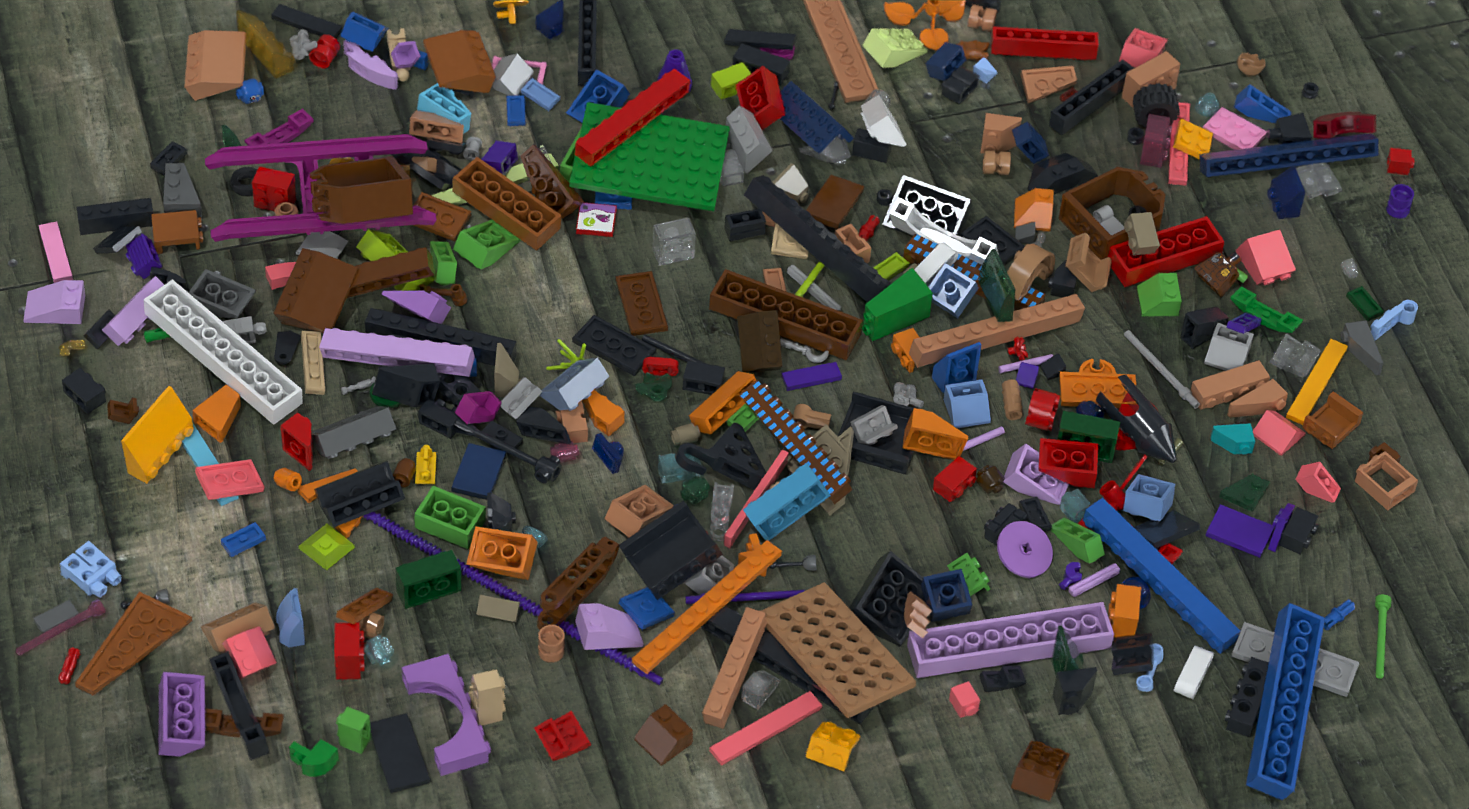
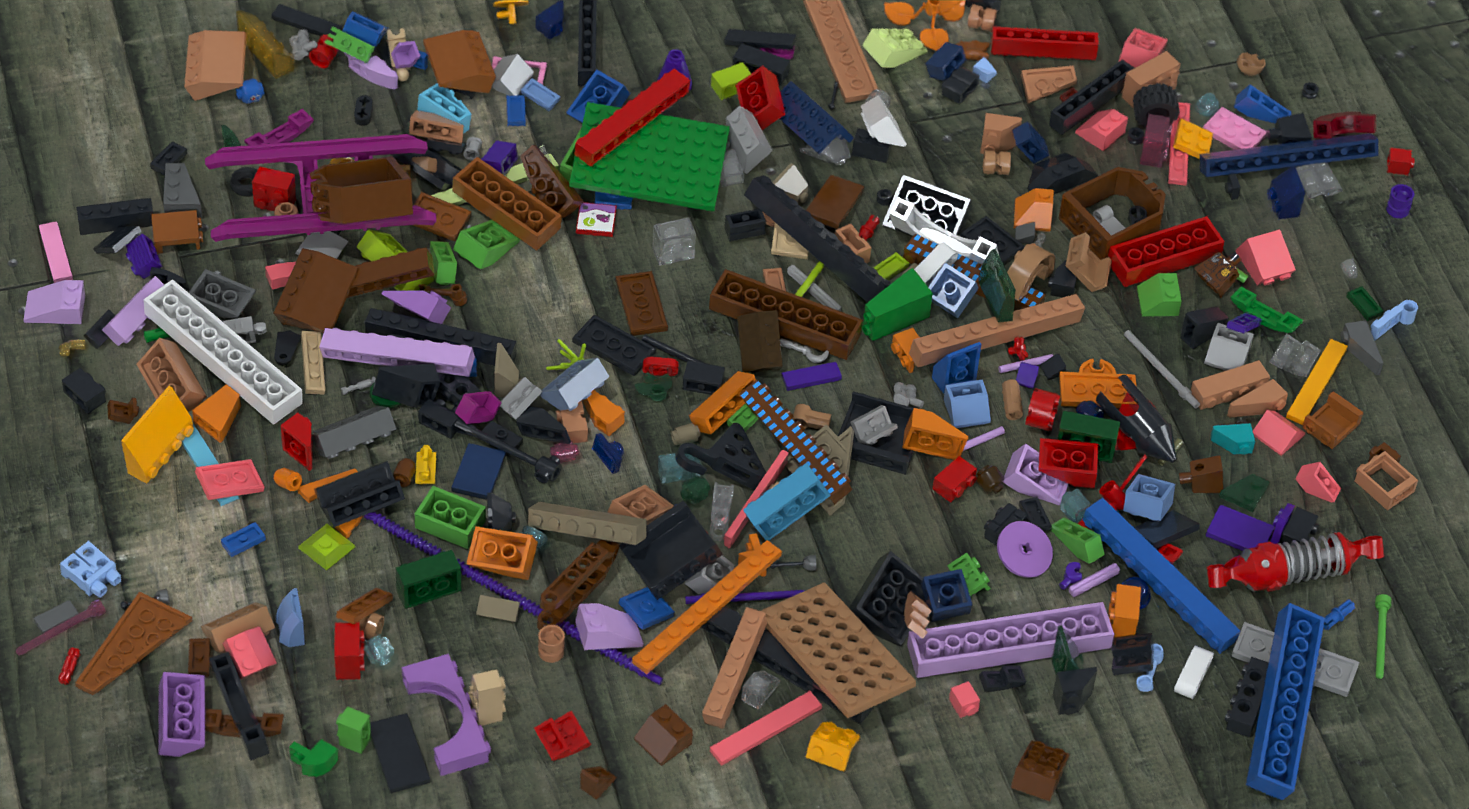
dark tan brick [1124,212,1160,255] -> none
none -> nougat slope [136,338,206,411]
none -> reddish brown plate [188,638,210,676]
none -> bright green hinge [325,26,375,63]
none -> black beam [354,95,373,126]
none -> dark tan brick [528,502,647,545]
none -> reddish brown slope [580,766,616,800]
none -> coral slope [1075,109,1128,151]
none -> reddish brown torso [1179,455,1224,493]
none -> red piece [1206,532,1384,591]
none -> black plate [1225,174,1241,200]

